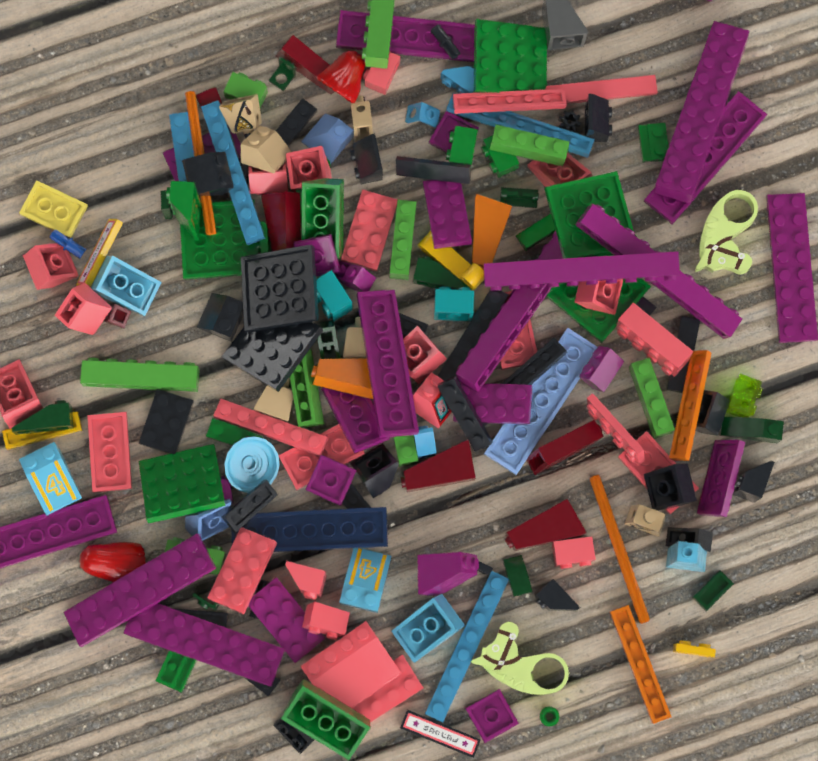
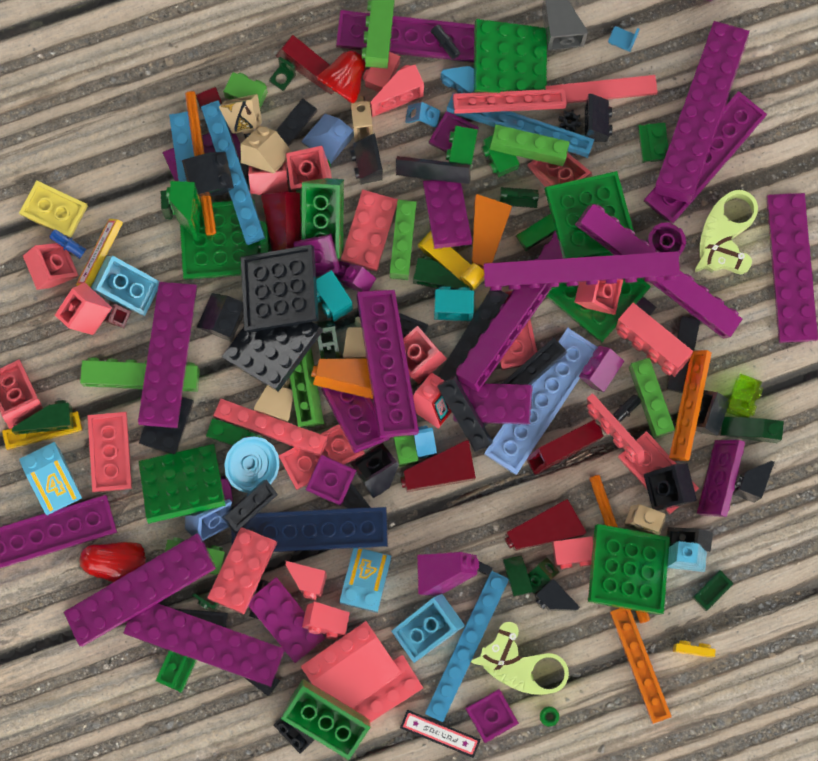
none -> magenta plate [138,282,197,428]
none -> coral slope [371,64,424,117]
none -> dark green bracket [528,558,559,594]
none -> green plate [588,524,670,615]
none -> dark azure bracket [608,26,640,52]
none -> black axle [612,395,641,423]
none -> magenta brick [646,222,686,257]

